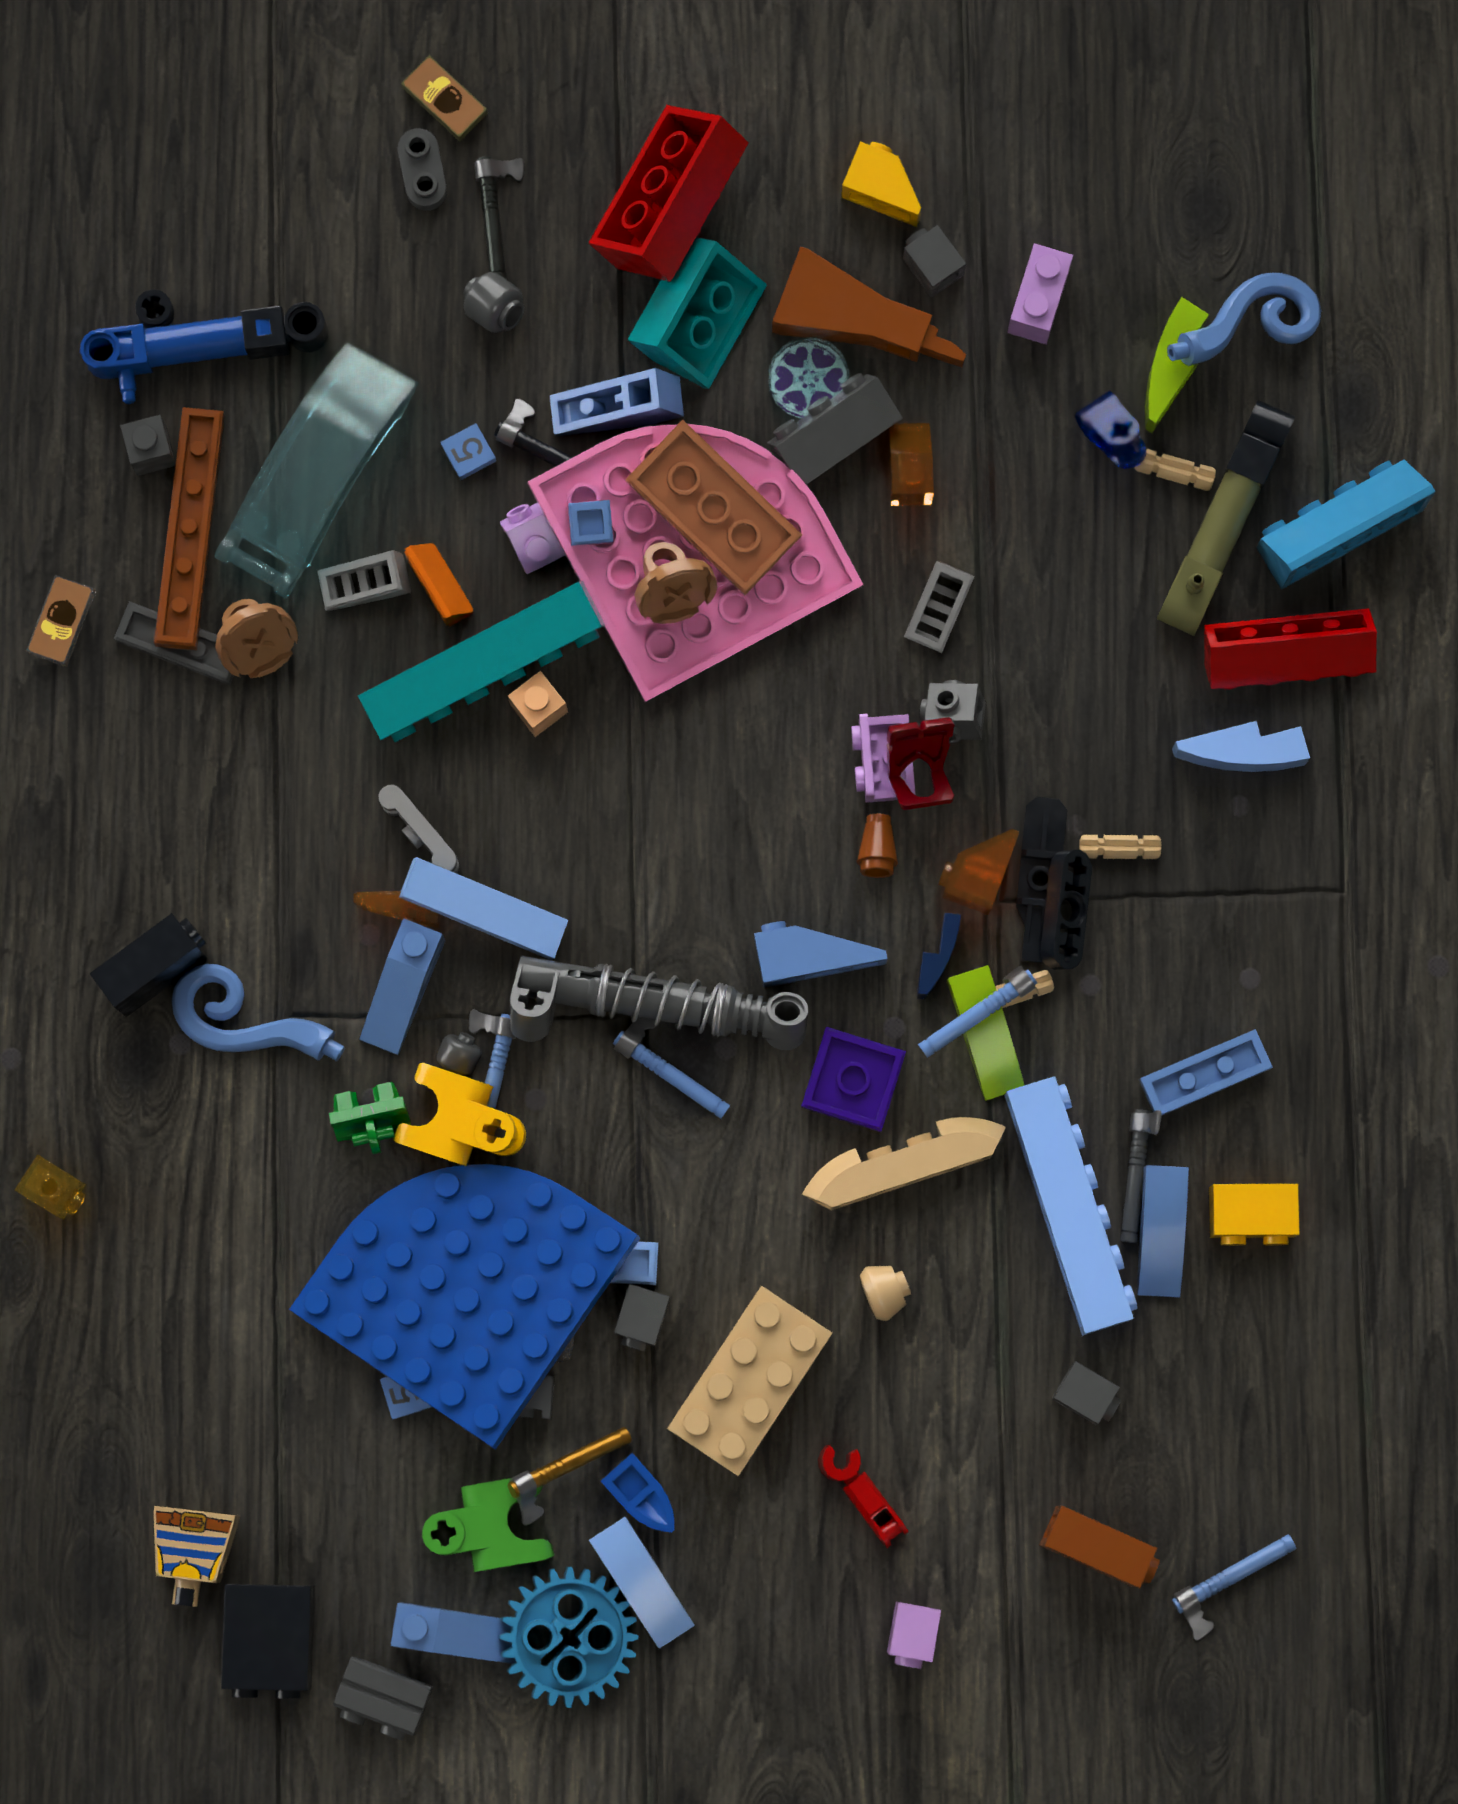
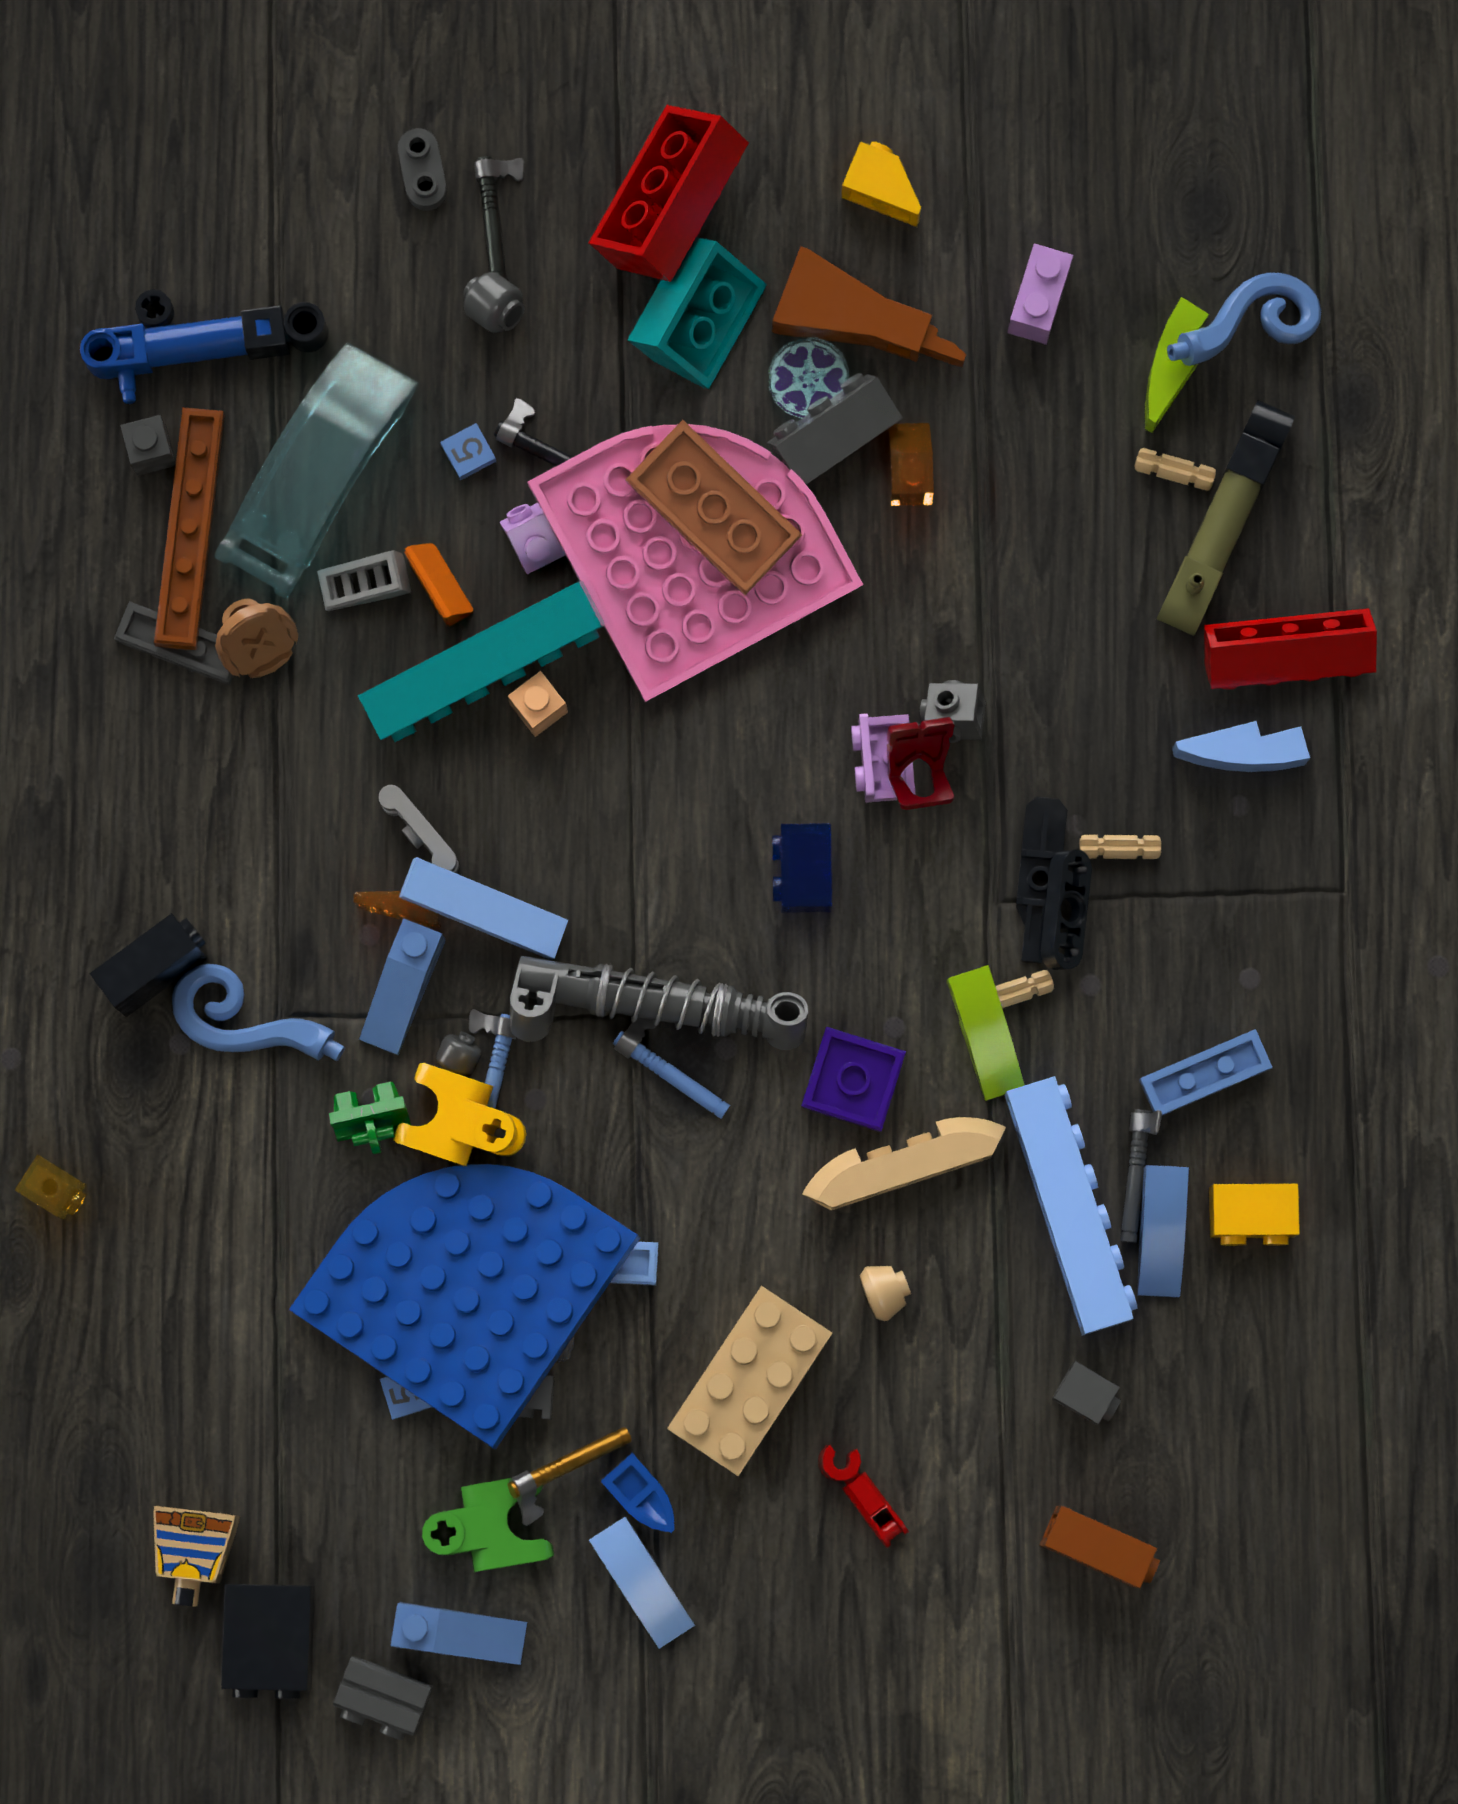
tile [26,575,96,667] -> none
tile [401,55,488,141] -> none
dark azure gear [499,1567,639,1708] -> none
medium blue slope [550,368,684,436] -> none
medium blue tile [568,500,613,546] -> none
dark grey brick [614,1284,671,1352] -> none
medium nougat tile [634,542,718,624] -> none
medium blue slope [754,921,887,988] -> none
dark orange cone [857,813,898,878] -> none
lavender brick [887,1602,941,1669] -> none
dark grey brick [903,225,966,298] -> none
light grey slope [904,560,975,653] -> none
dark blue slope [917,913,961,1000] -> none
medium blue piece [918,966,1037,1058] -> none
clear orange slope [938,829,1019,915] -> none
clear blue piece [1074,391,1147,469] -> none
medium blue piece [1172,1534,1297,1641] -> none
dark azure slope [1256,460,1436,590] -> none
none -> clear blue brick [772,823,832,913]

